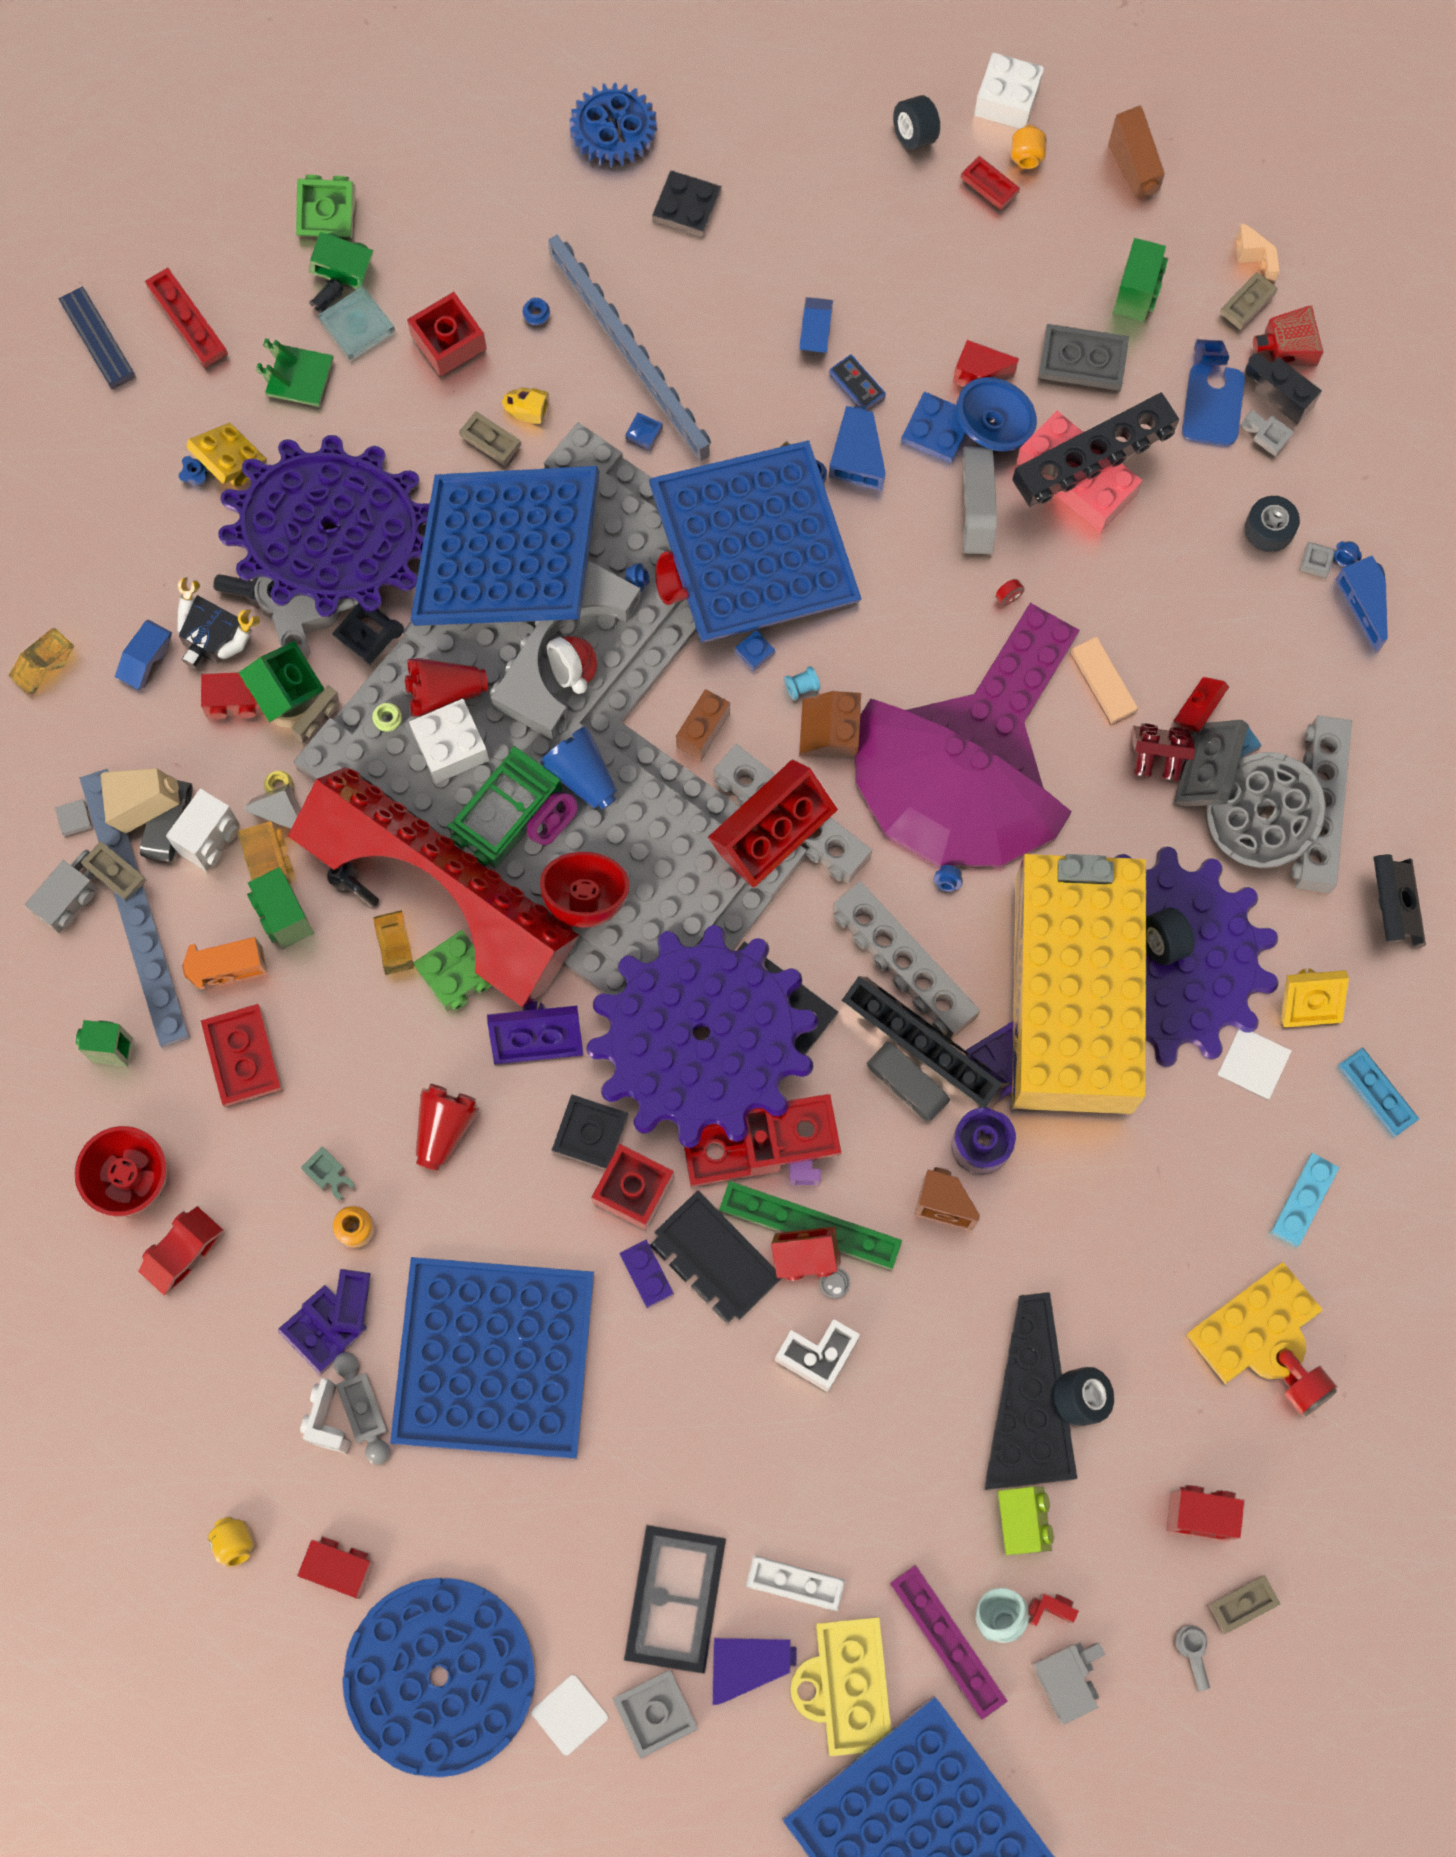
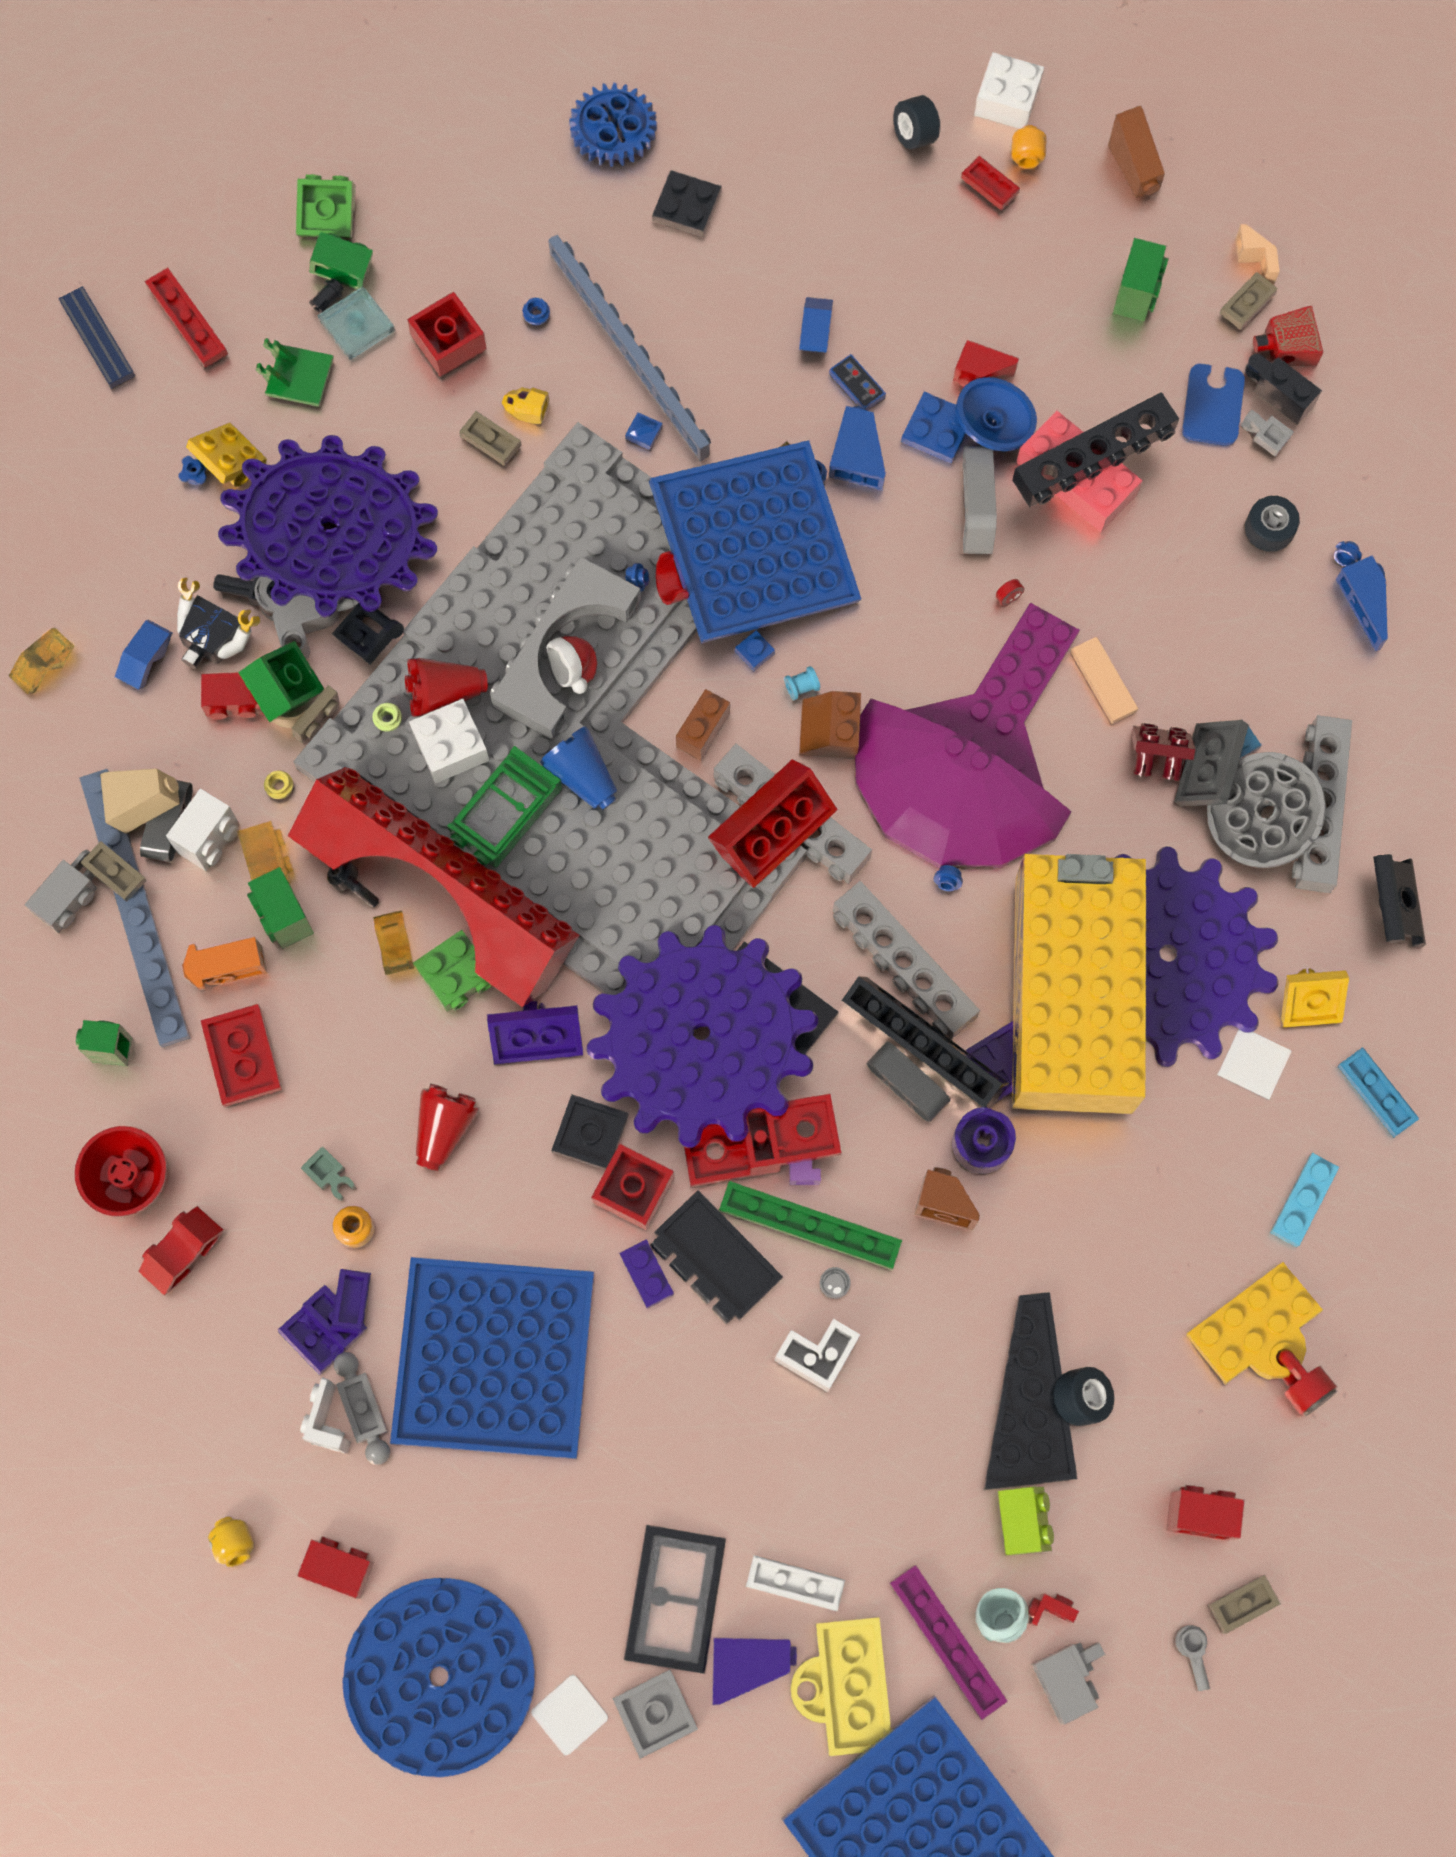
light grey tile [55,799,92,837] -> none
light grey slope [245,784,301,829] -> none
blue plate [410,466,600,626] -> none
magenta plate [527,792,577,845] -> none
red piece [540,852,629,928] -> none
brick [771,1227,841,1281] -> none
dark grey plate [1038,324,1129,391] -> none
black wheel [1146,907,1195,966] -> none
red plate [1173,676,1229,732] -> none
clear blue plate [1194,339,1230,366] -> none
light grey tile [1299,542,1336,578] -> none

